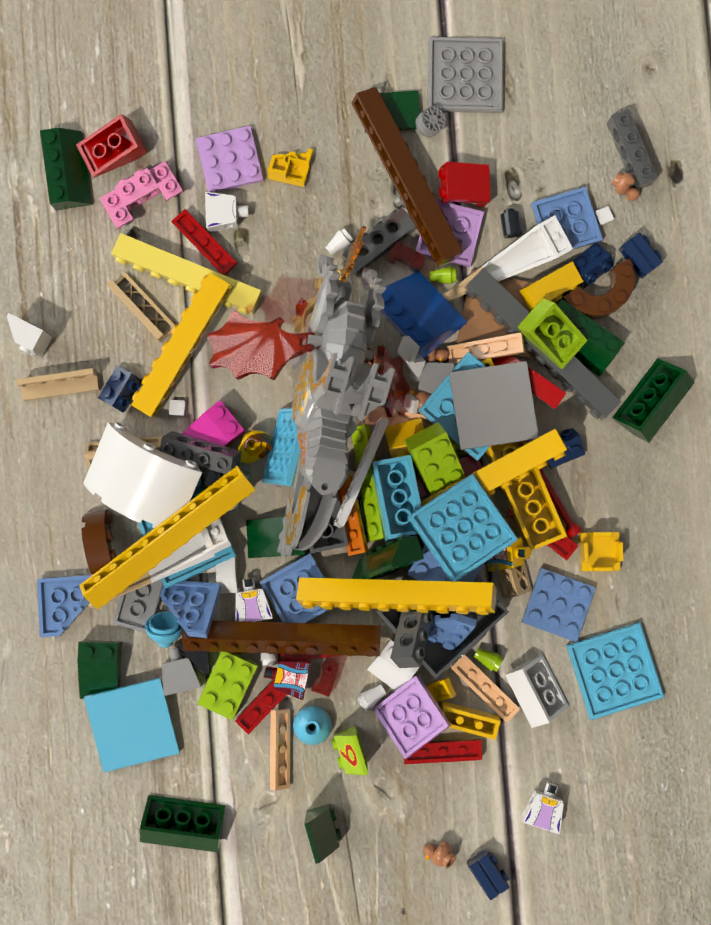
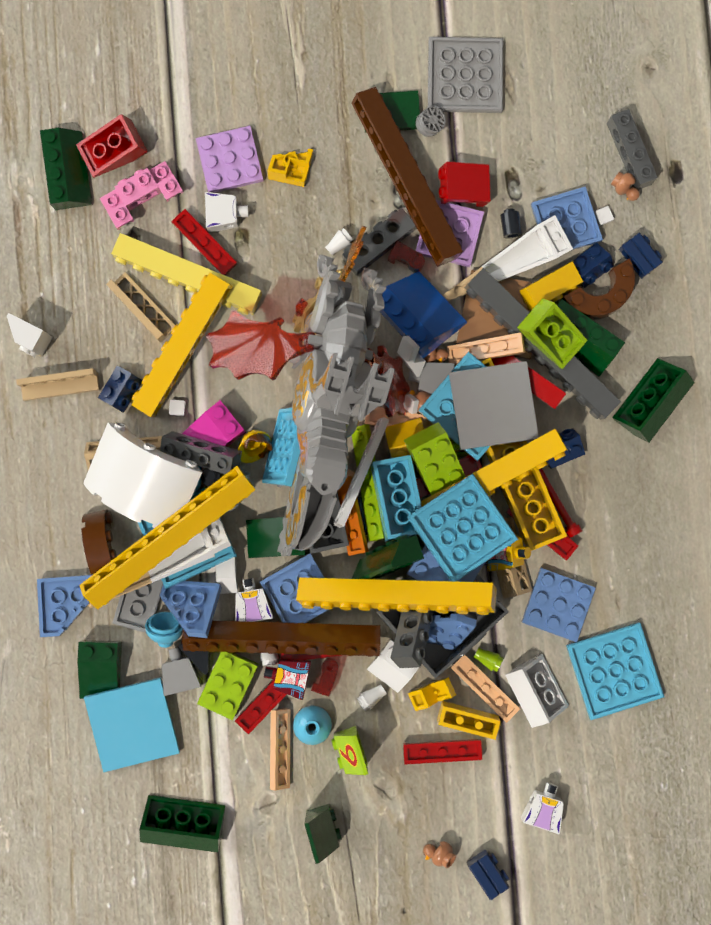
lavender plate [373,675,451,759] -> none
lime cone [430,266,457,284] -> none
yellow panel [579,532,623,571] -> none

